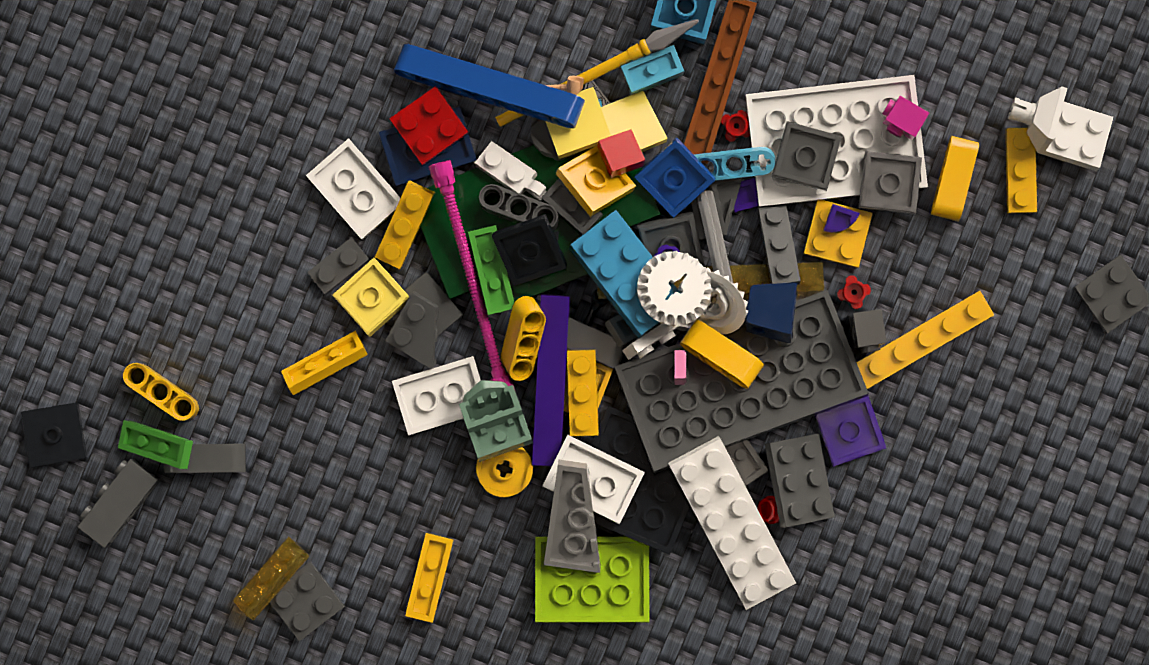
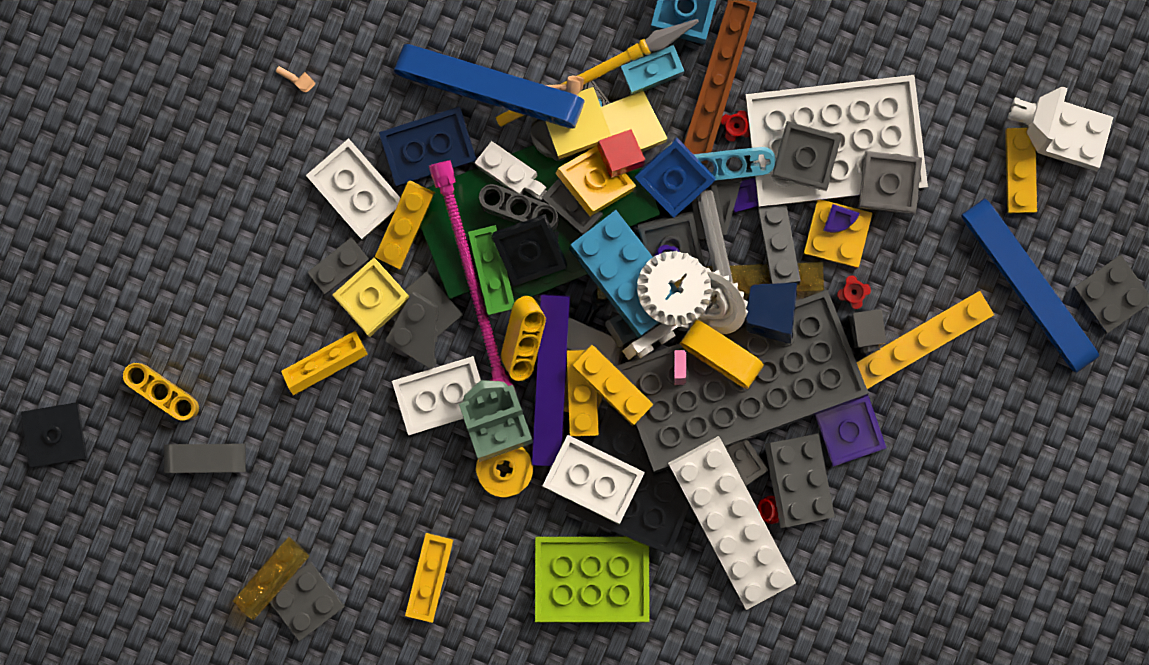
dark grey brick [78,459,161,548] -> none
bright green plate [118,420,193,469] -> none
red plate [390,86,469,165] -> none
light grey wing [544,459,601,573] -> none
dark pink brick [882,96,929,140] -> none
yellow beam [931,136,979,222] -> none
none -> light nougat hand [276,66,316,92]
none -> yellow plate [571,345,653,425]
none -> blue beam [961,198,1099,373]

